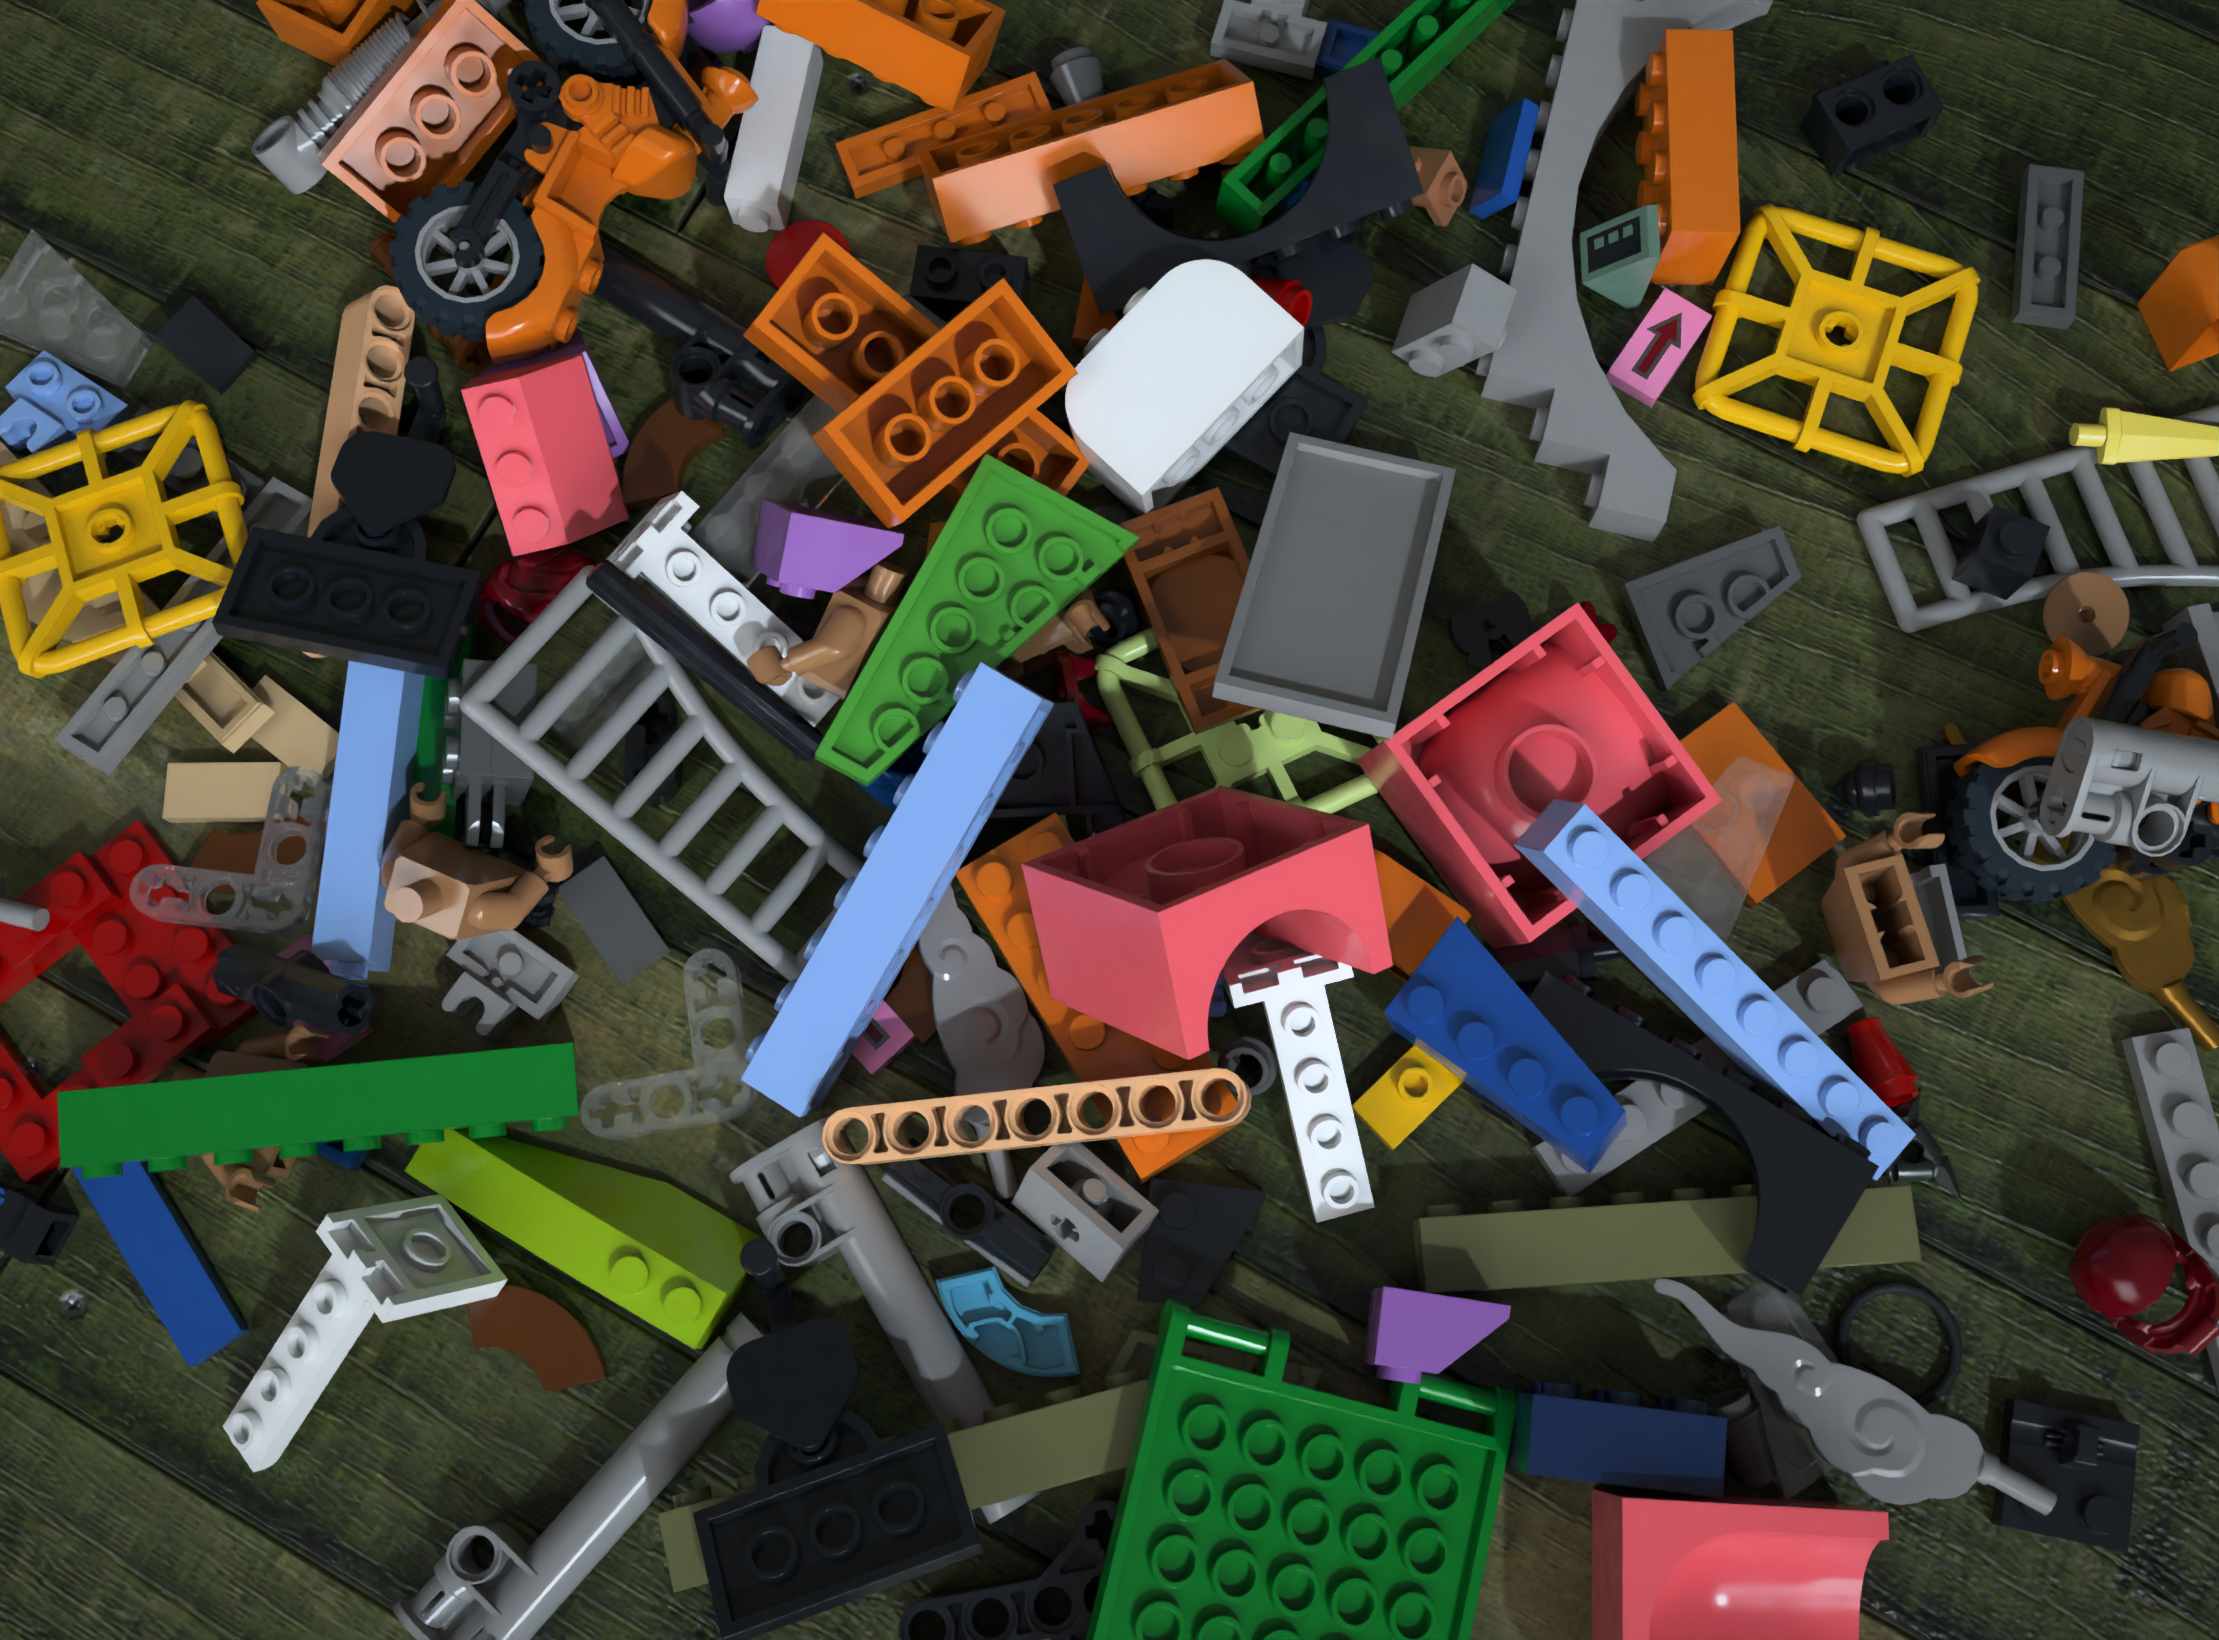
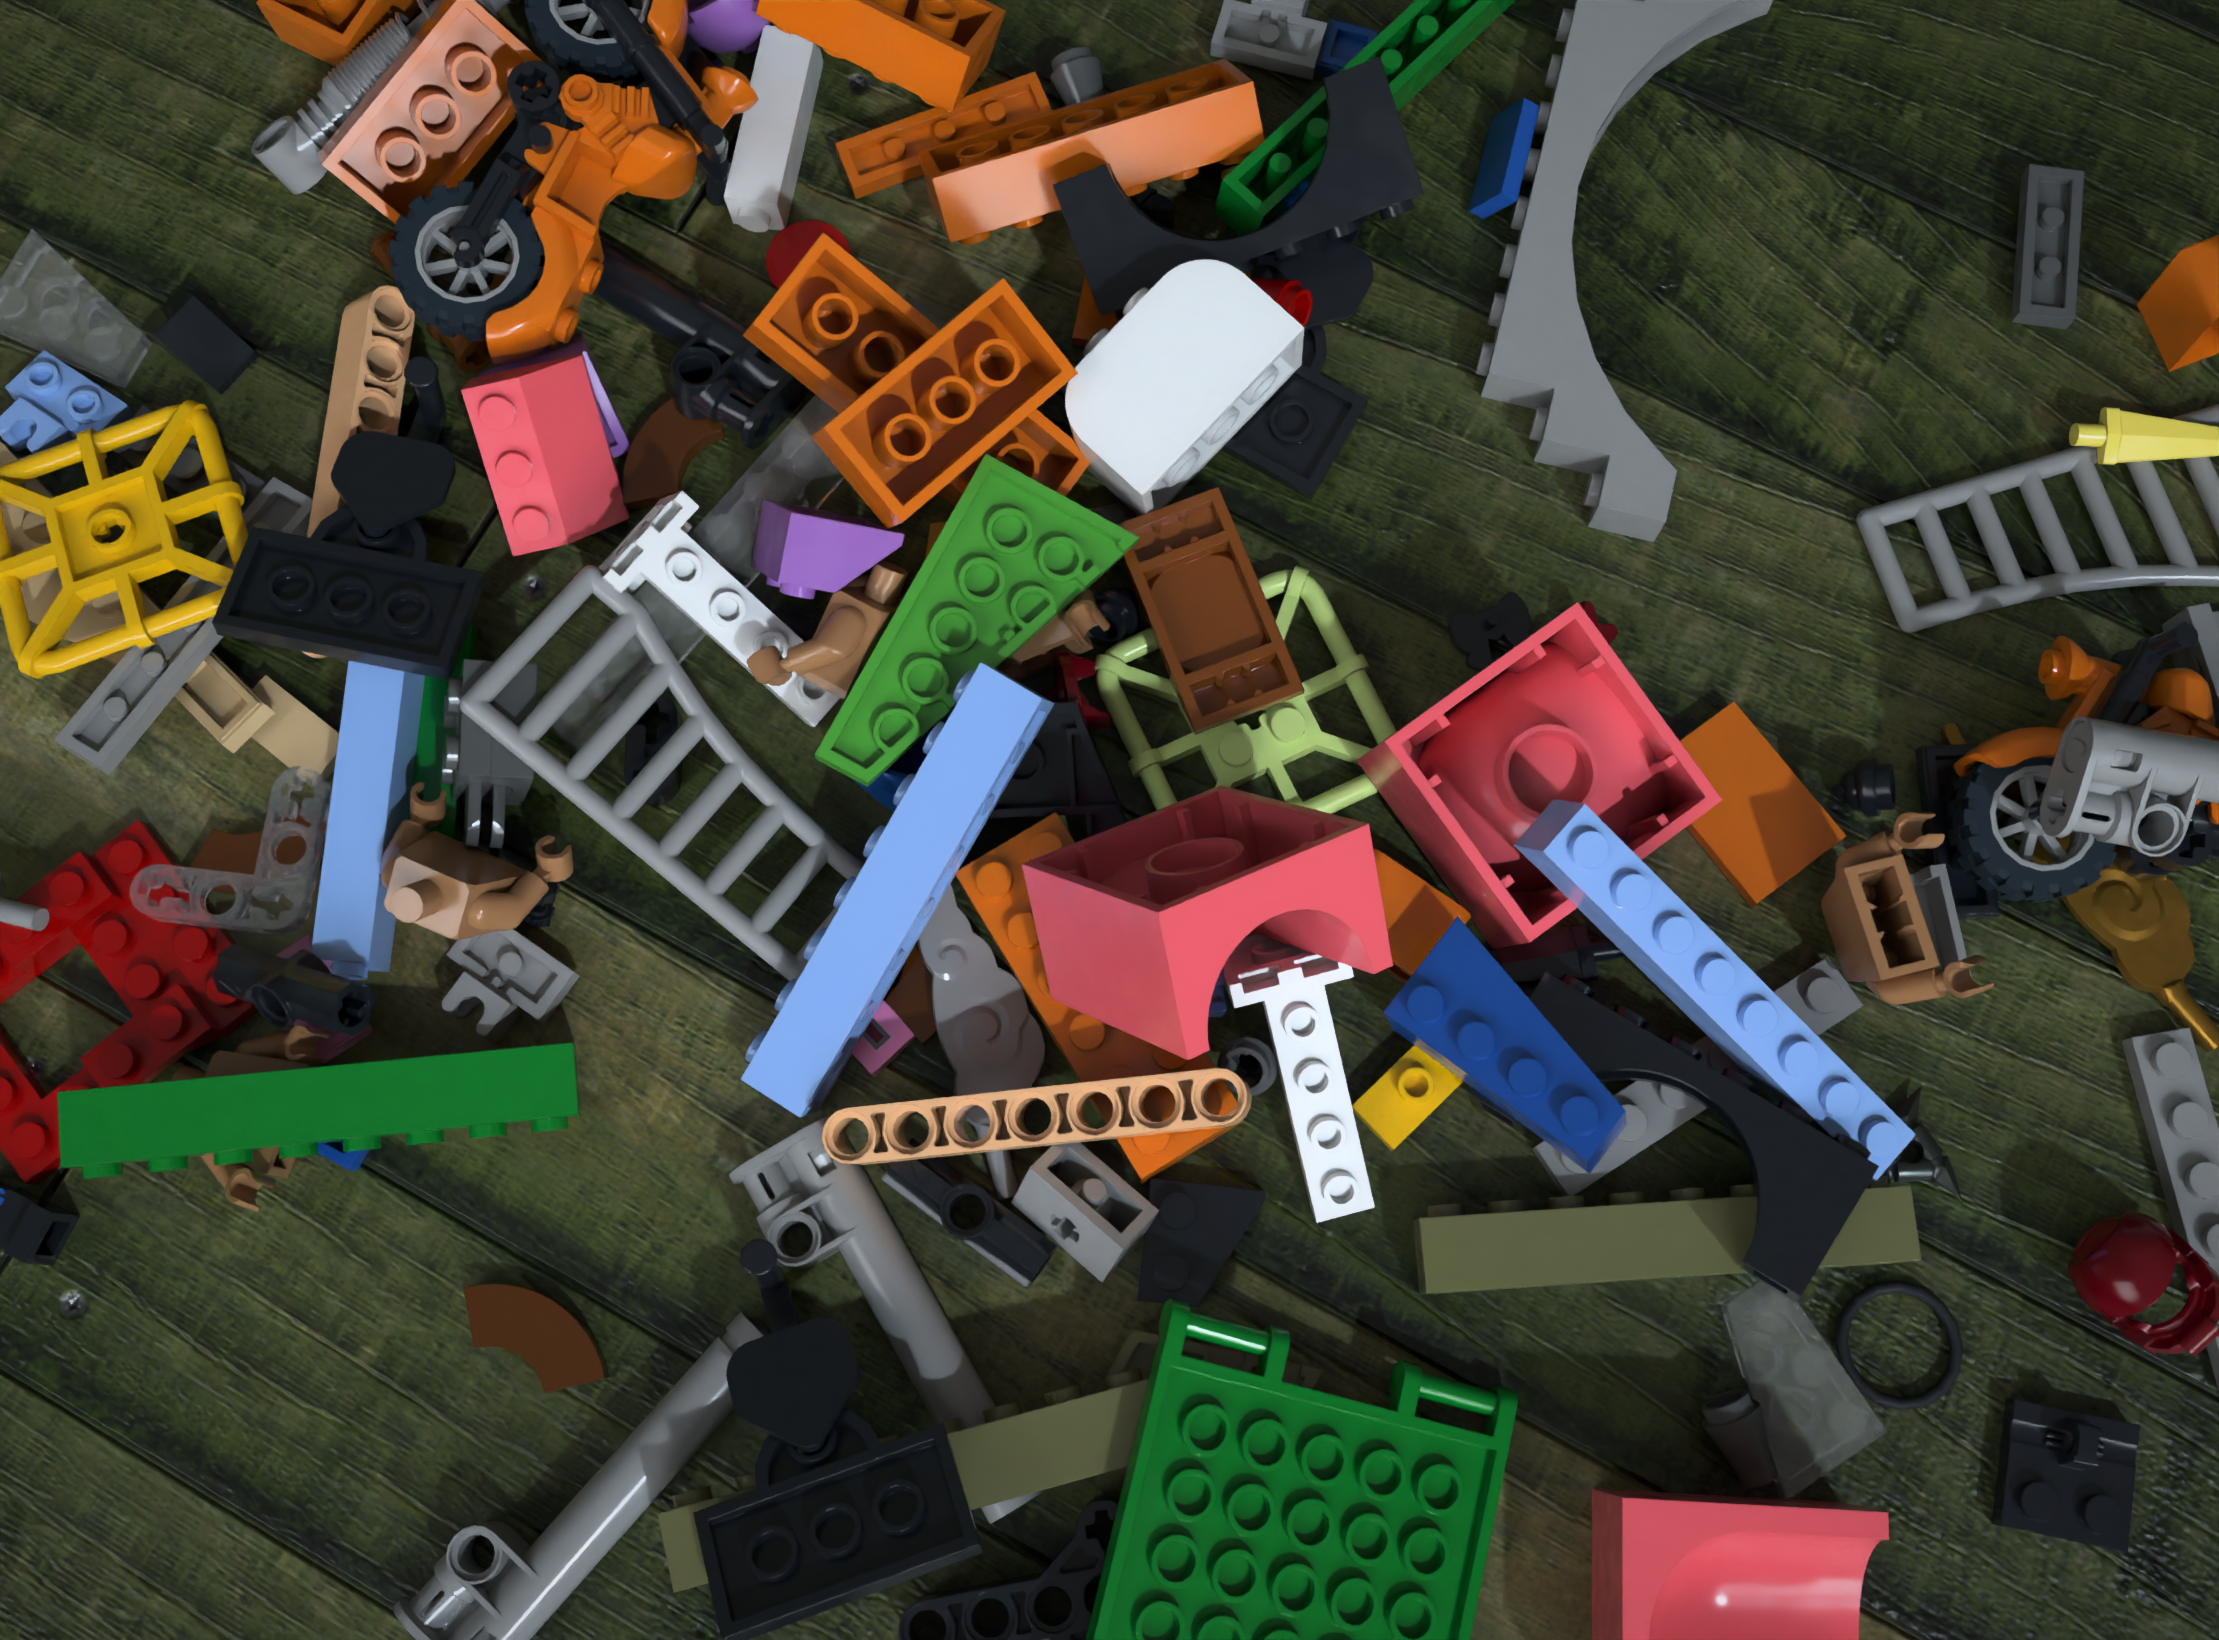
blue tile [71,1161,249,1366] -> none
tan tile [162,762,288,823] -> none
white bracket [222,1194,508,1473] -> none
lime wedge [404,1128,767,1349] -> none
dark red hair [474,544,597,653] -> none
dark grey tile [559,856,671,985] -> none
clear beam [580,948,756,1140] -> none
black axle [586,559,824,762] -> none
black brick [909,245,1031,328] -> none
medium azure tile [936,1266,1081,1377] -> none
light grey tile [1212,432,1456,739] -> none
medium lavender slope [1363,1286,1511,1384] -> none
light grey brick [1391,263,1517,378] -> none
nougat bracket [1409,146,1468,227] -> none
dark blue brick [1507,1381,1727,1498] -> none
sand green slope [1580,205,1661,309] -> none
bright pink tile [1606,288,1712,408] -> none
dark grey wing [1618,524,1802,693] -> none
orange brick [1634,29,1740,286] -> none
clear wing [1644,755,1796,942] -> none
light grey piece [1652,1278,2057,1515] -> none
yellow plate [1692,203,1981,477] -> none
black brick [1801,54,1944,177] -> none
red cone [1844,1017,1919,1108] -> none
black brick [1952,505,2050,600] -> none
medium nougat piece [2043,572,2130,657] -> none

